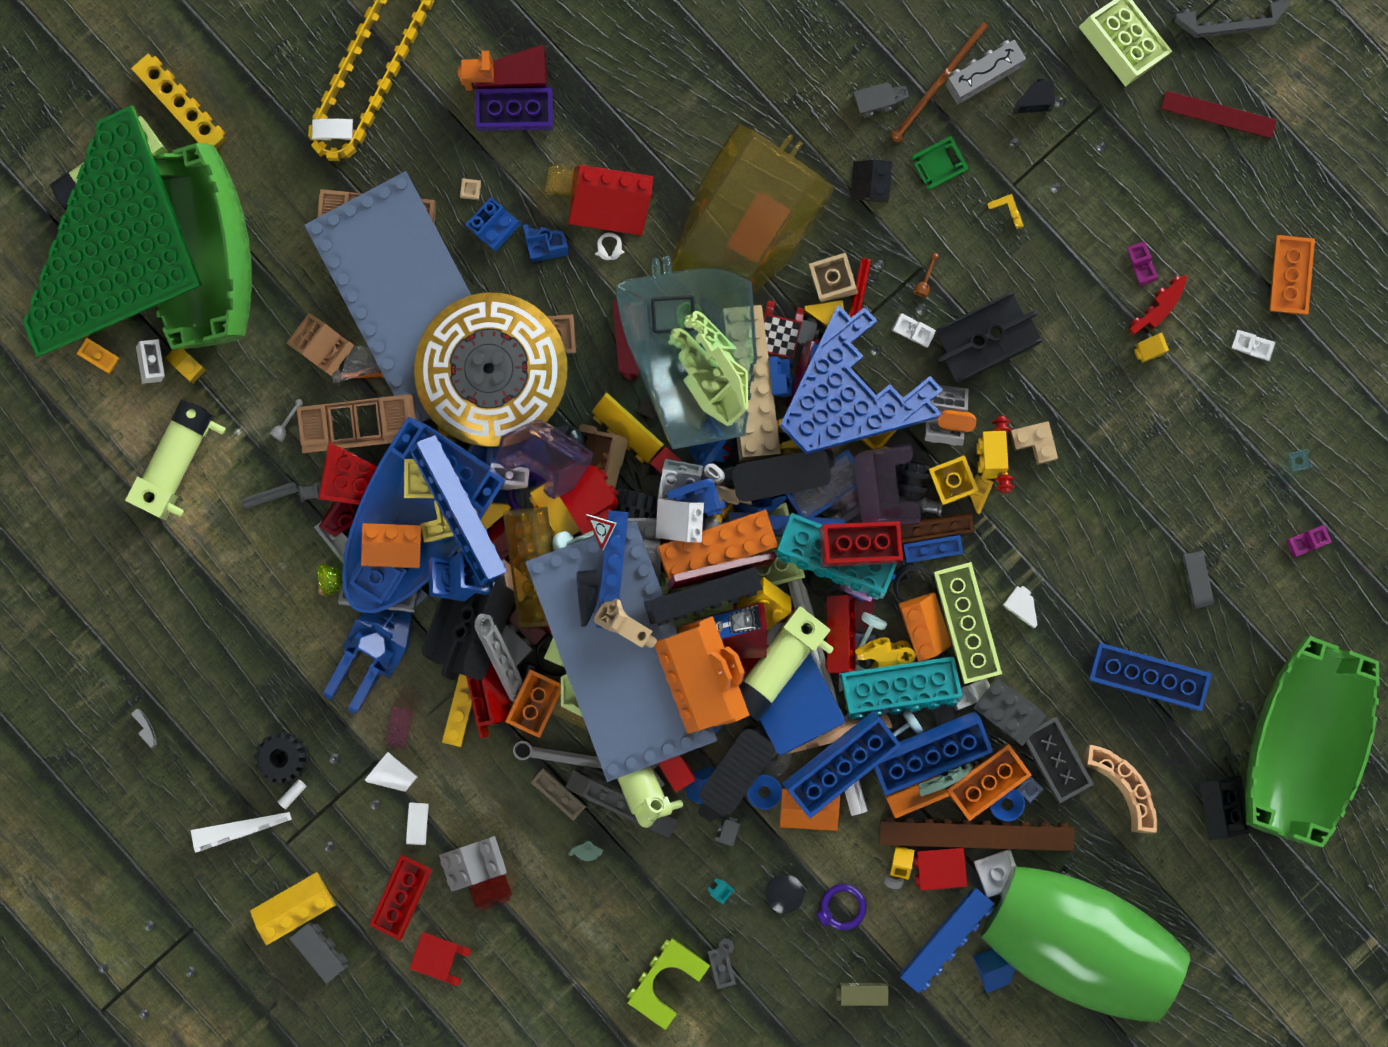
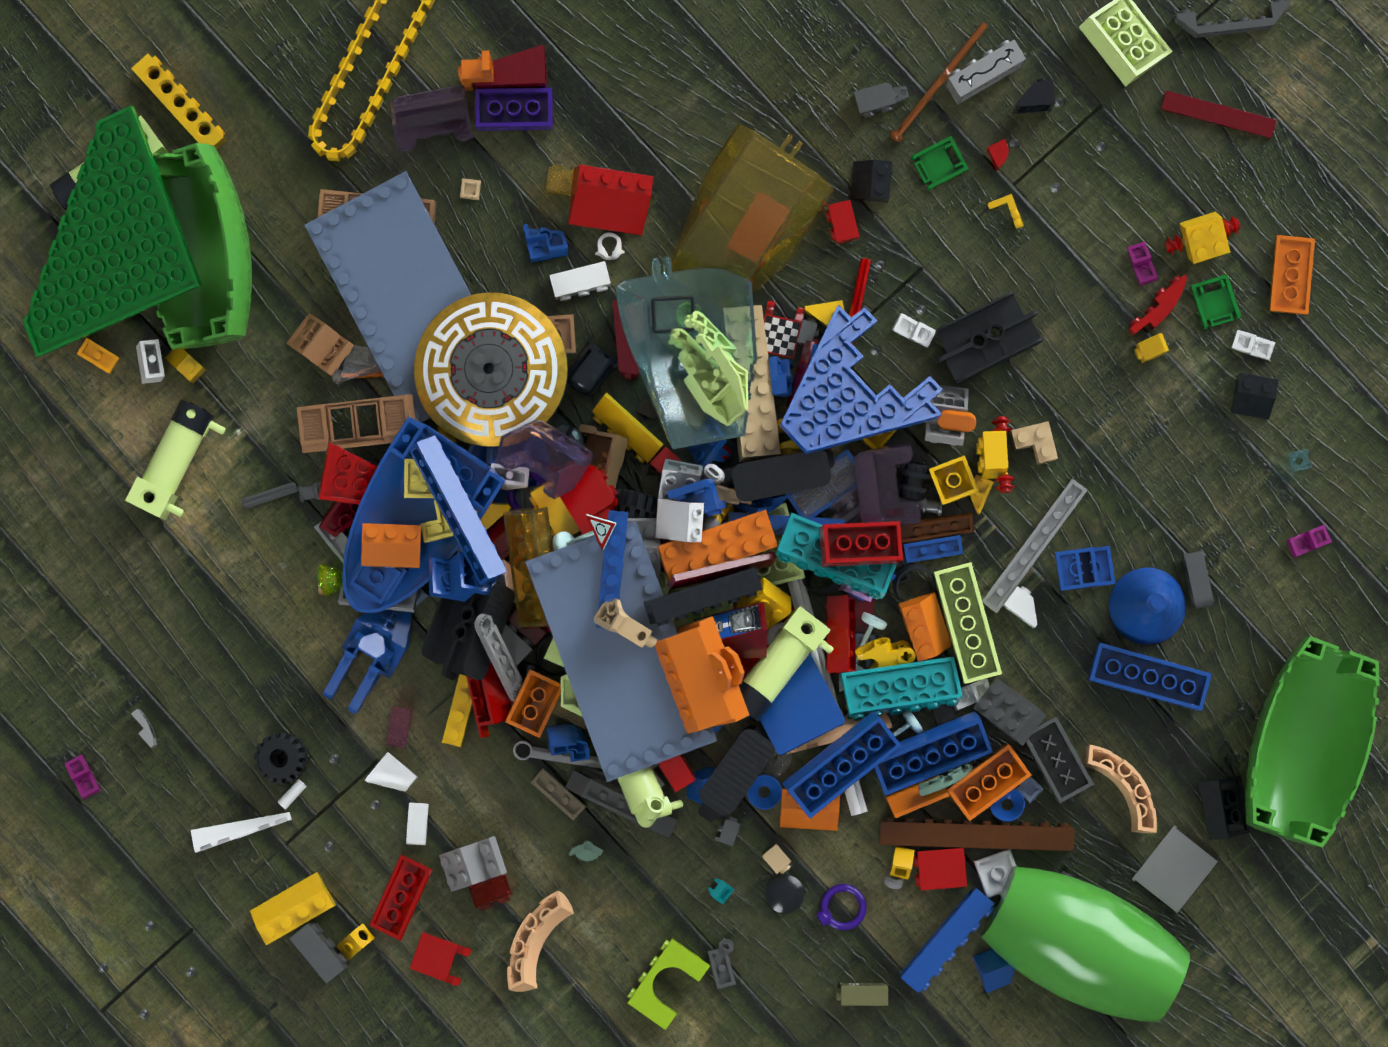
light grey hinge [269,399,303,442] -> none
white slope [312,119,353,140] -> none
blue brick [465,197,521,252] -> none
black piece [576,570,598,627] -> none
tan brick [809,253,858,304] -> none
dark orange hinge [913,253,939,298] -> none
none -> magenta slope [64,754,101,800]
none -> yellow bracket [336,924,375,960]
none -> clear purple windscreen [390,86,474,152]
none -> light nougat brick [507,891,574,992]
none -> blue brick [546,724,590,762]
none -> white brick [549,261,611,302]
none -> black cylinder [567,342,618,396]
none -> tan brick [762,844,792,874]
none -> red brick [825,200,859,245]
none -> light grey plate [982,479,1087,613]
none -> red brick [986,139,1009,171]
none -> blue bracket [1055,546,1116,591]
none -> blue cone [1108,568,1186,645]
none -> light grey piece [1132,825,1218,913]
none -> yellow brick [1164,212,1241,264]
none -> green container [1190,274,1241,329]
none -> black slope [1231,373,1279,420]

